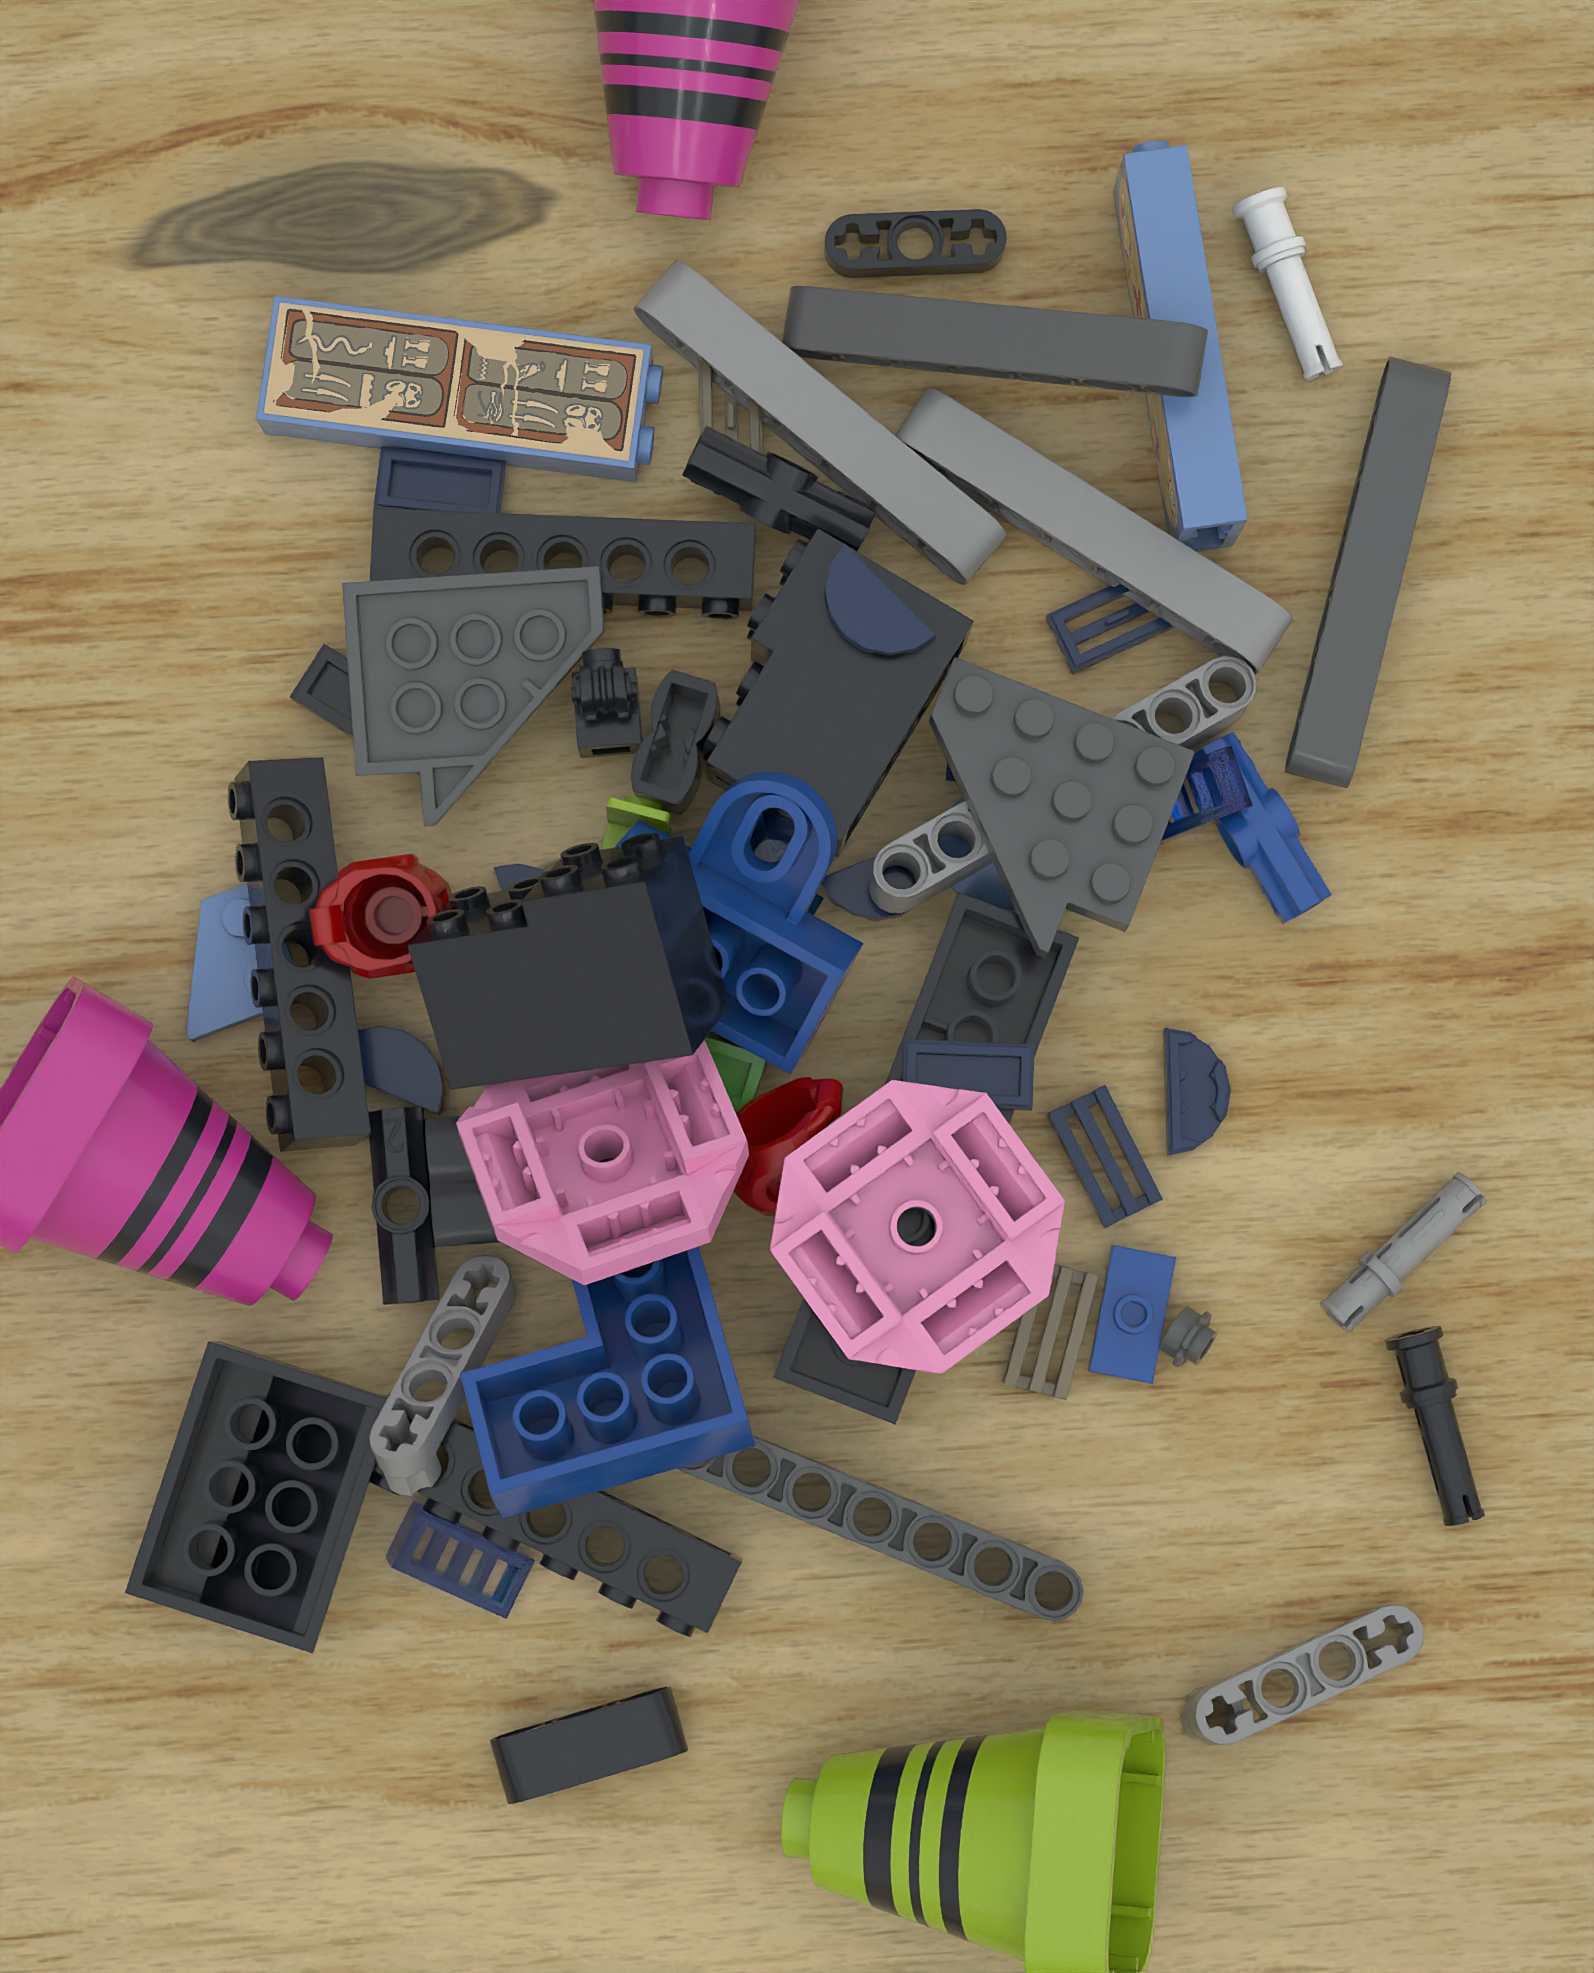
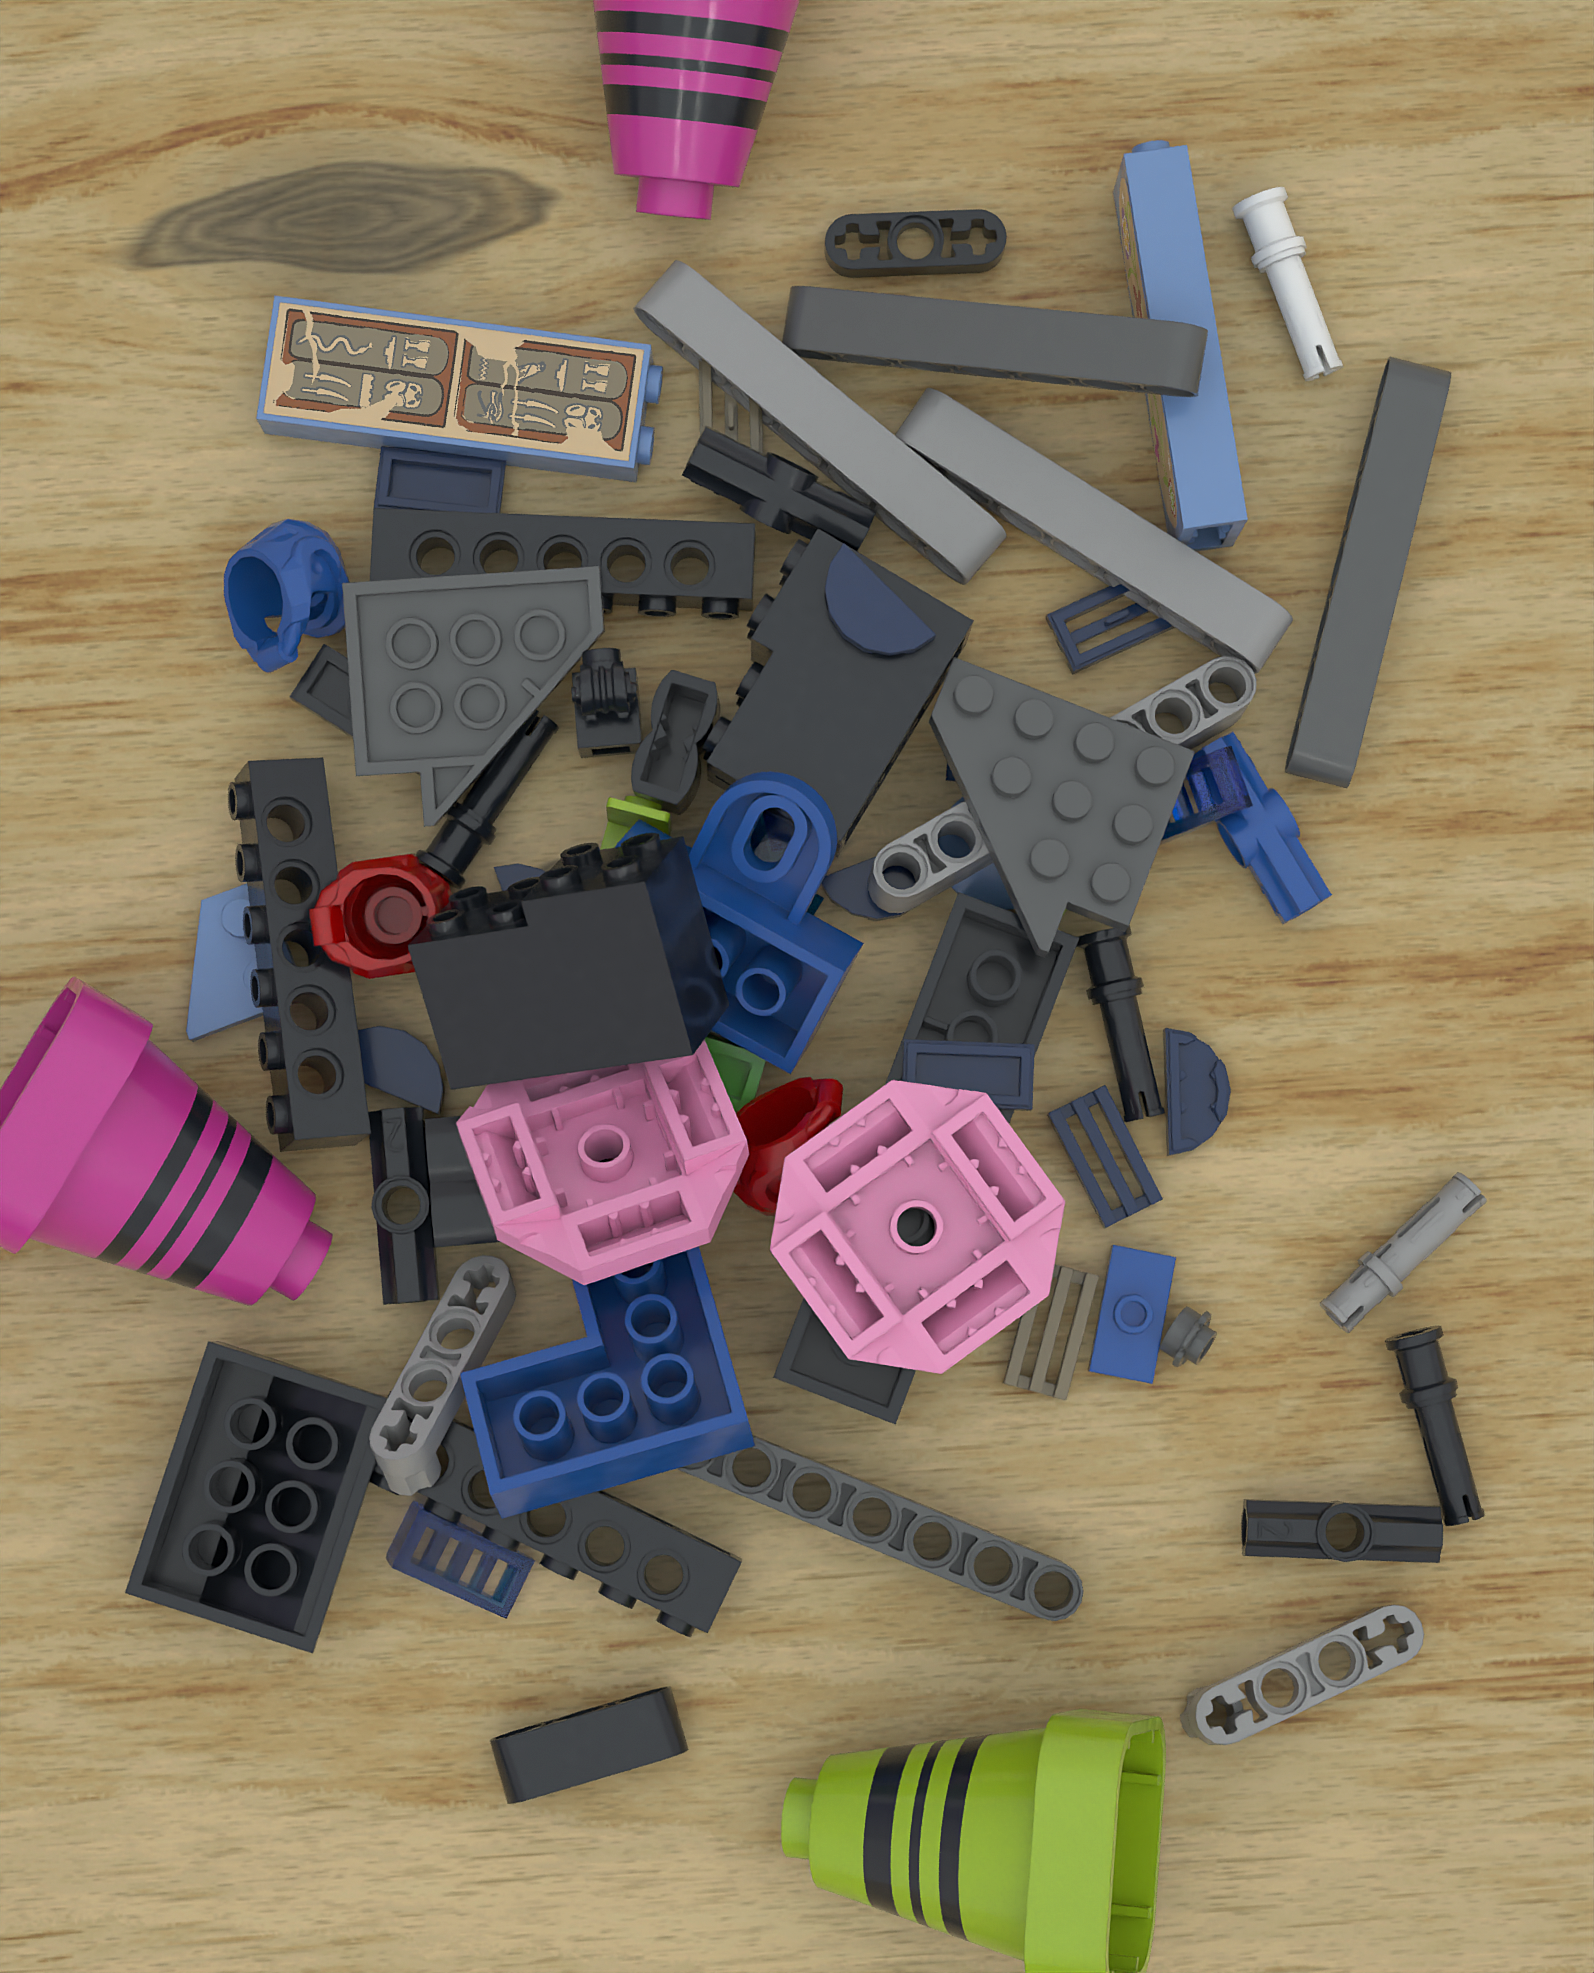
none -> blue helmet [224,519,350,673]
none -> black pin [415,710,559,890]
none -> black pin [1076,925,1165,1122]
none -> black piece [1241,1499,1443,1563]

